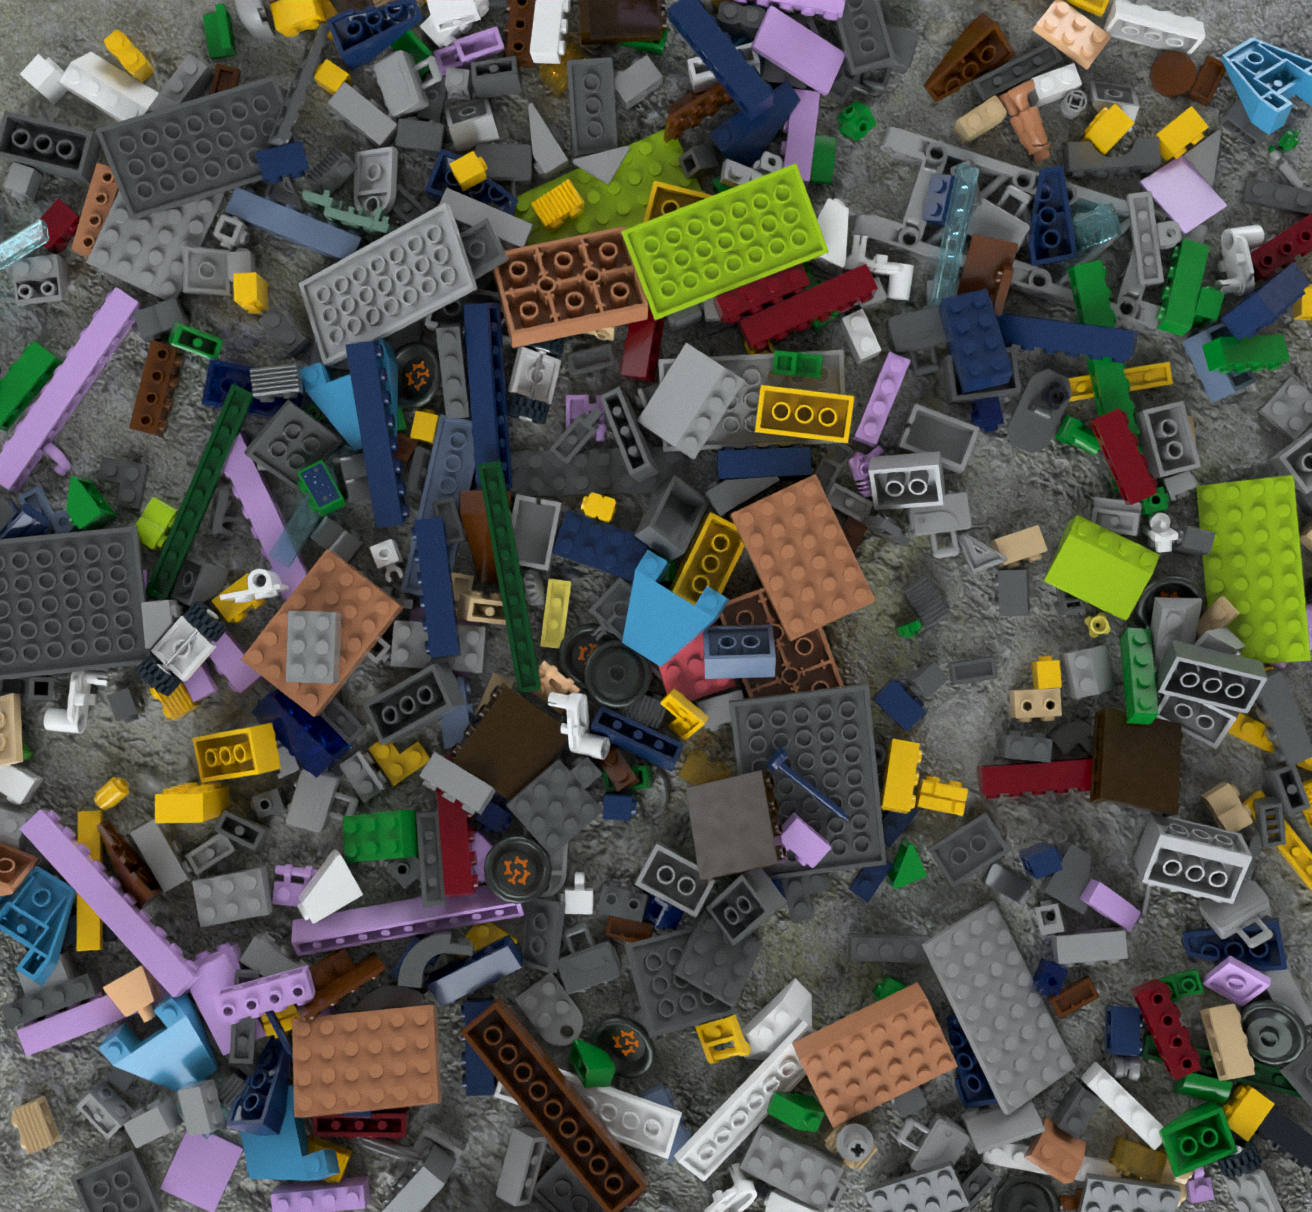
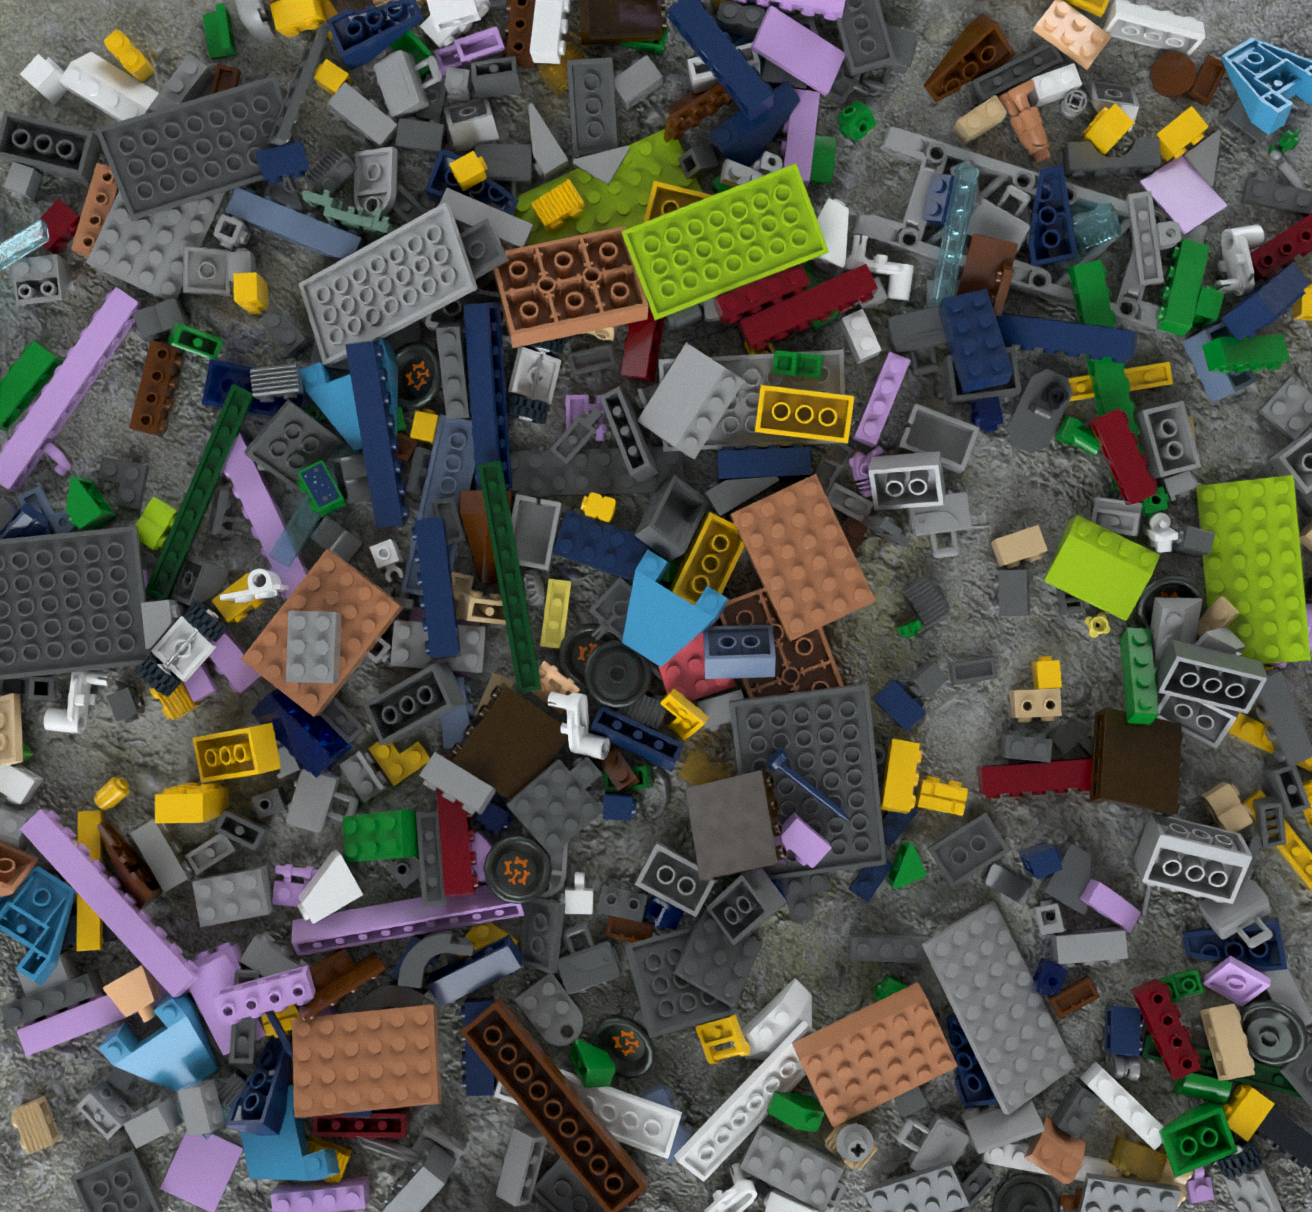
light grey tile [957,532,1008,574] -> none
light grey slope [1060,644,1115,699] -> none

